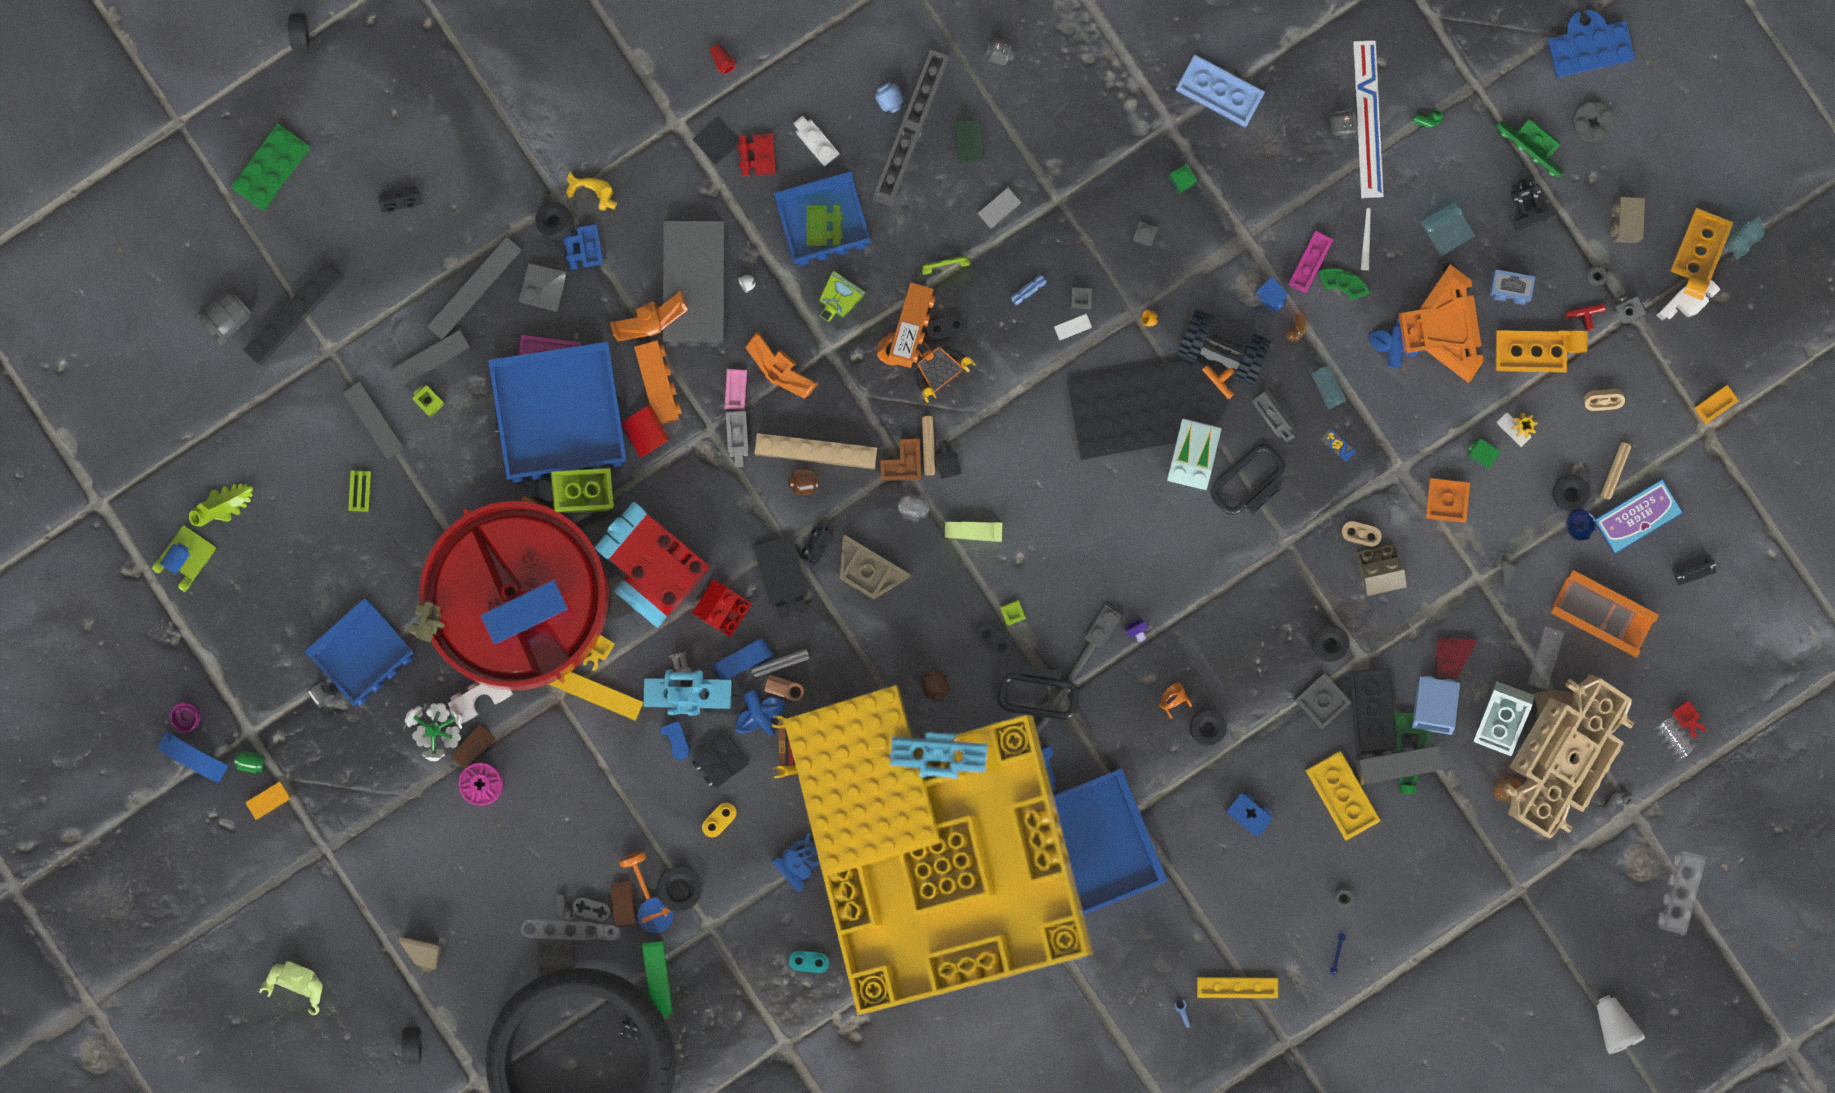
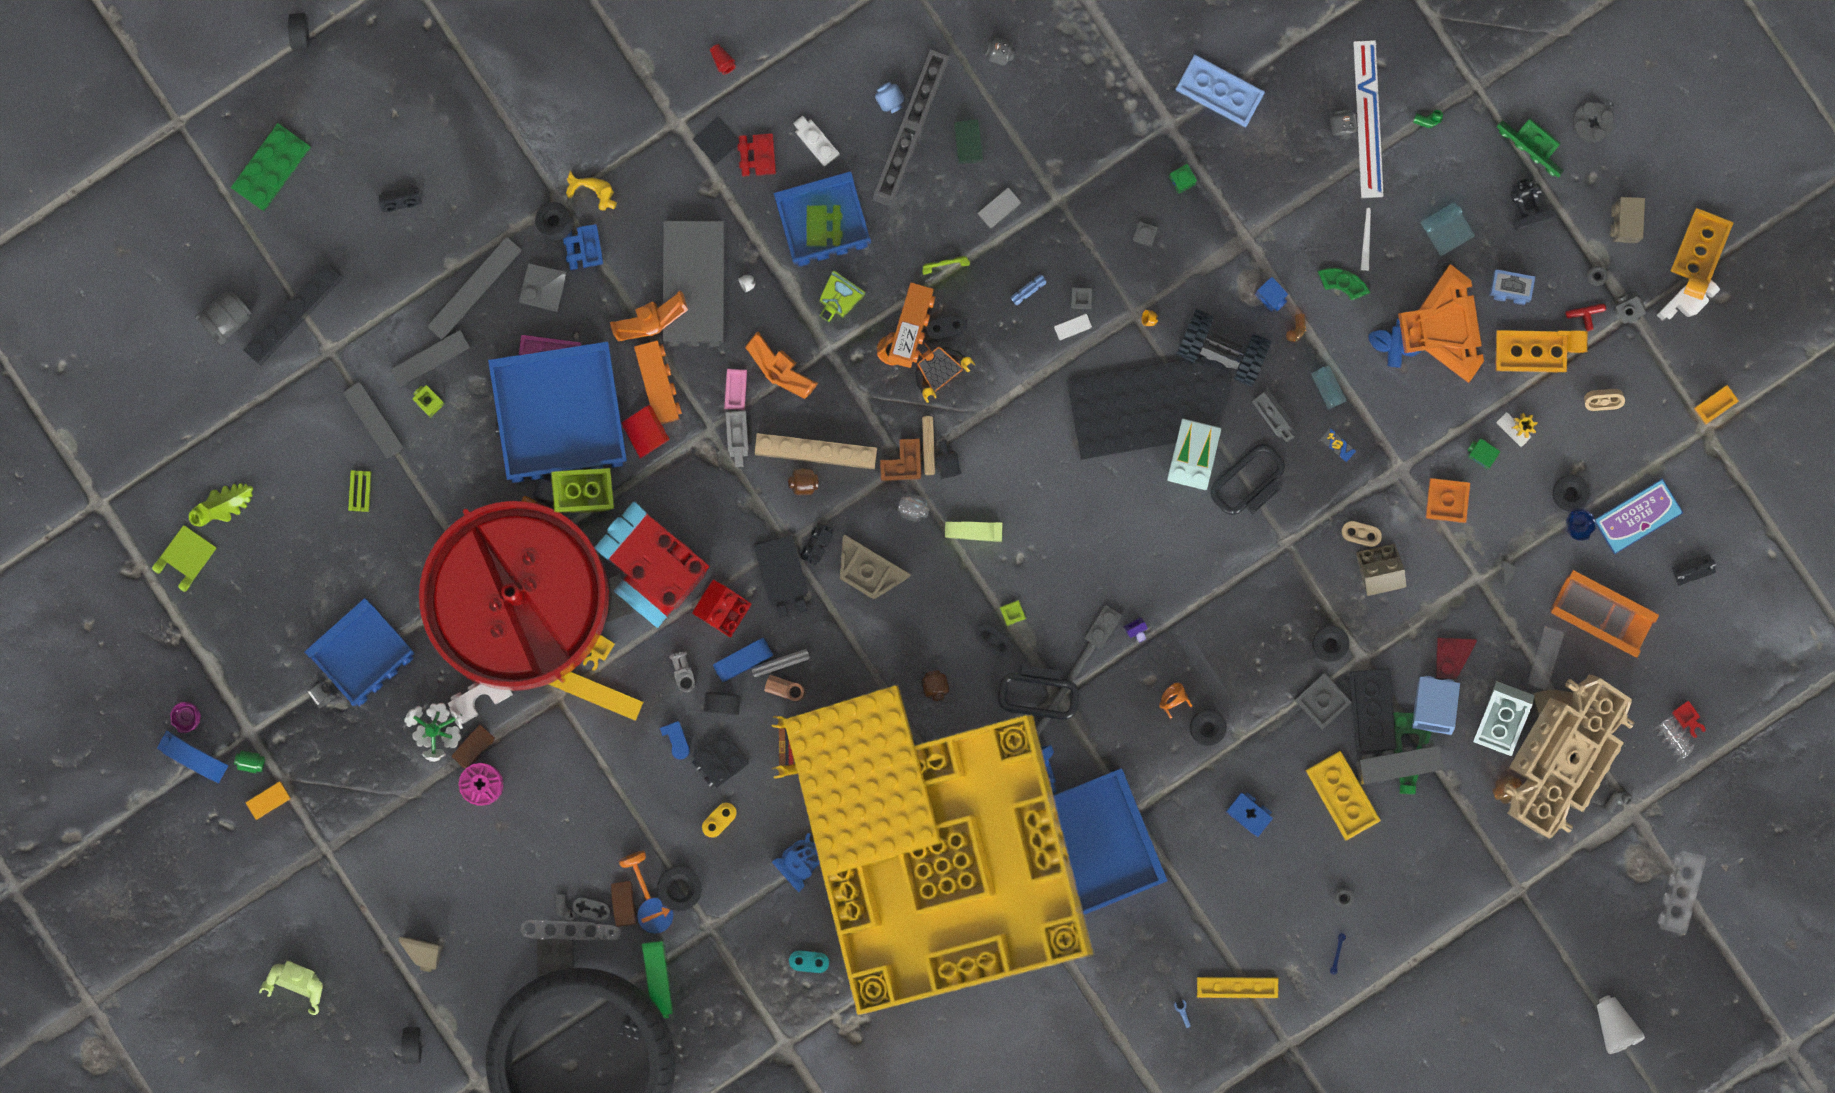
blue brick [160,543,190,575] -> none
olive hips [409,602,445,642] -> none
blue brick [481,580,568,645] -> none
medium azure piece [644,670,731,716] -> none
blue plant [735,690,786,737] -> none
medium azure piece [890,732,987,780] -> none
orange piece [1202,365,1235,399] -> none
dark pink plate [1288,231,1333,294] -> none
blue plate [1547,10,1635,78] -> none
tan axle [1600,442,1631,500] -> none
clear light blue hinge [1725,215,1765,260] -> none

